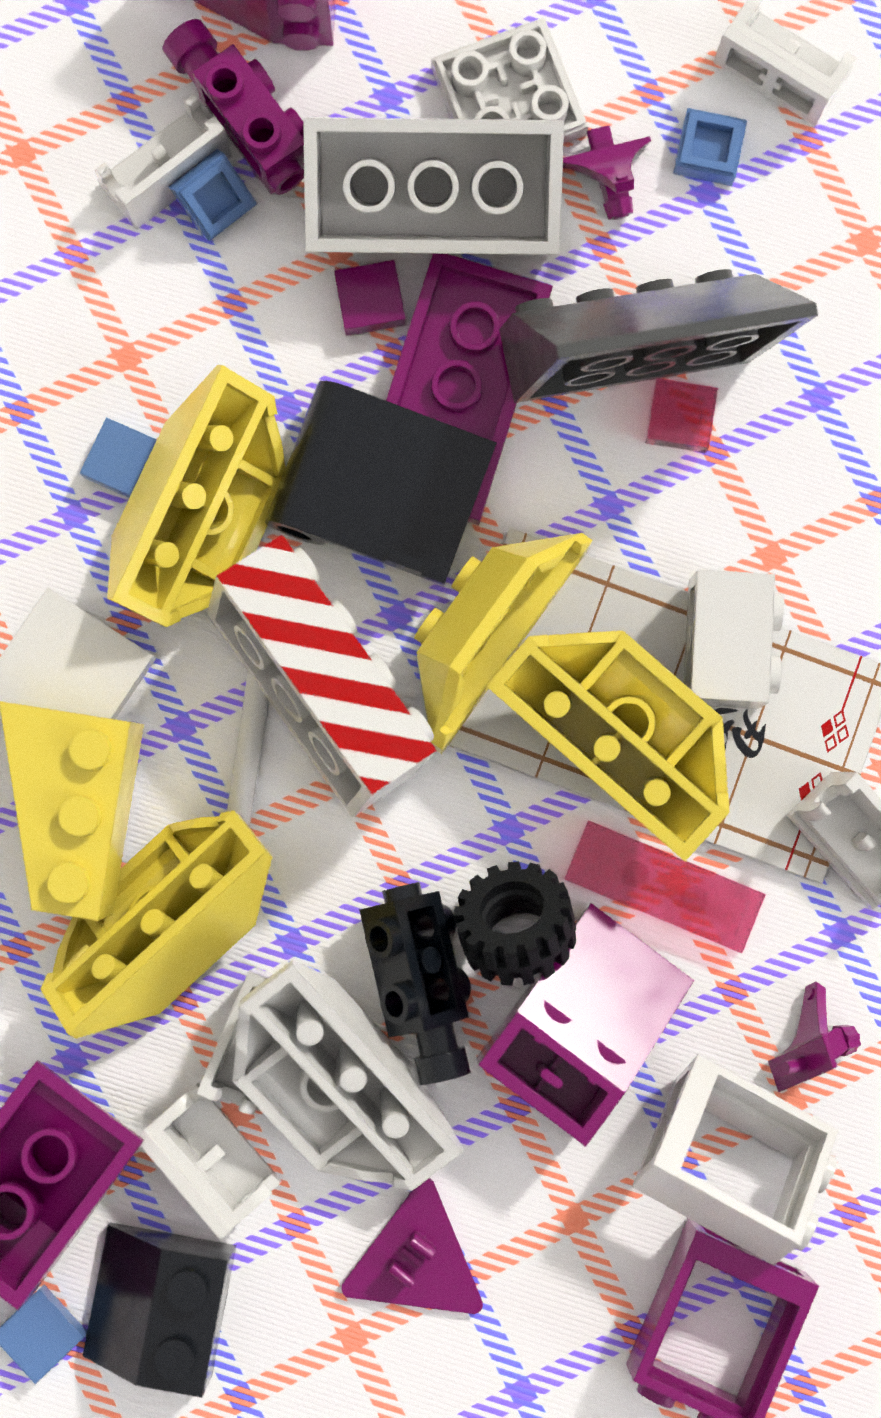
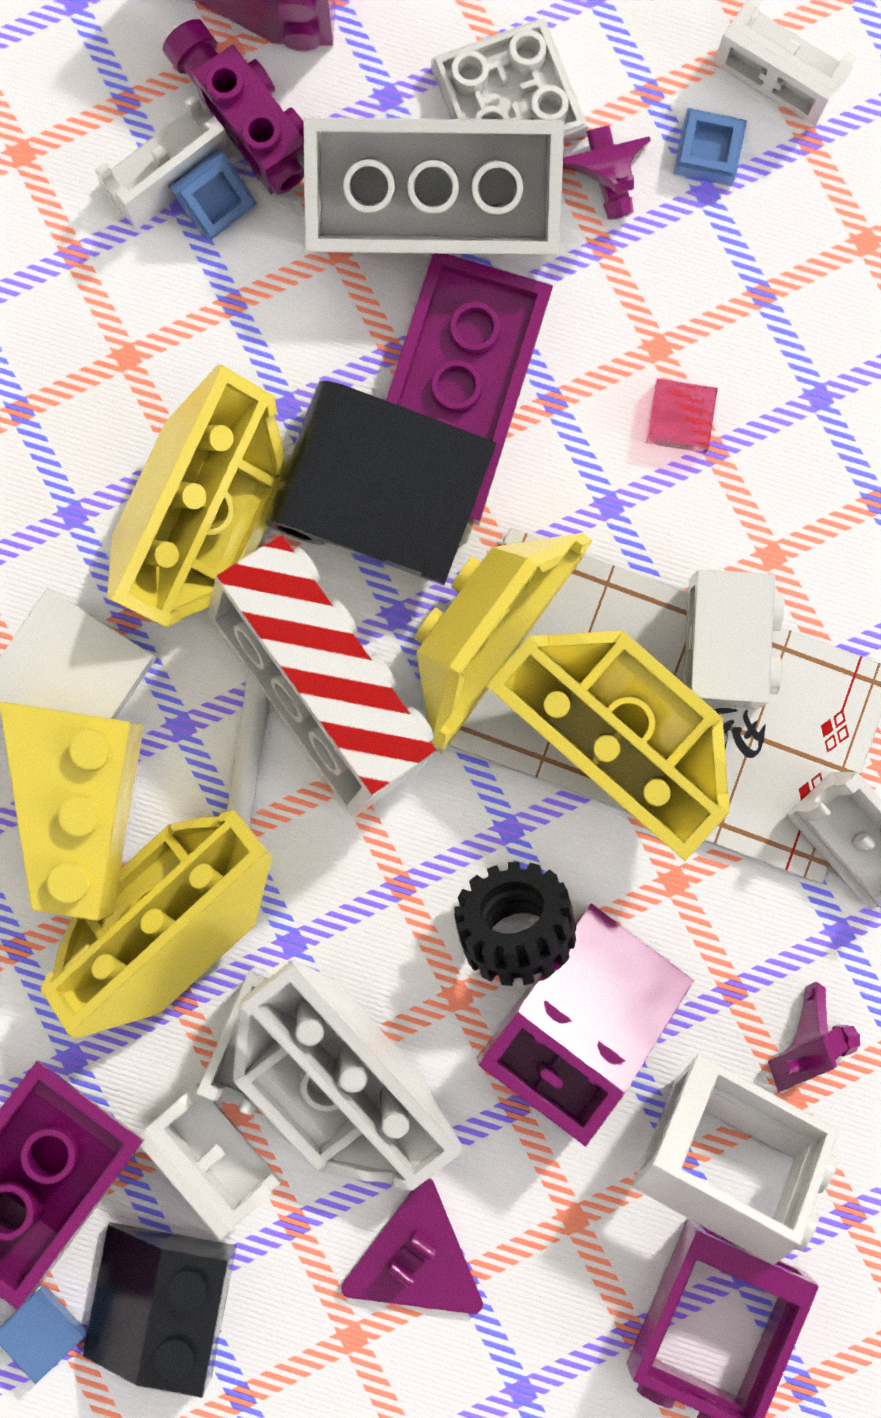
medium blue tile [80,417,157,498] -> none
magenta tile [334,259,406,336] -> none
black brick [359,882,471,1085] -> none
dark grey slope [499,269,819,403] -> none
clear pink tile [563,820,766,954] -> none

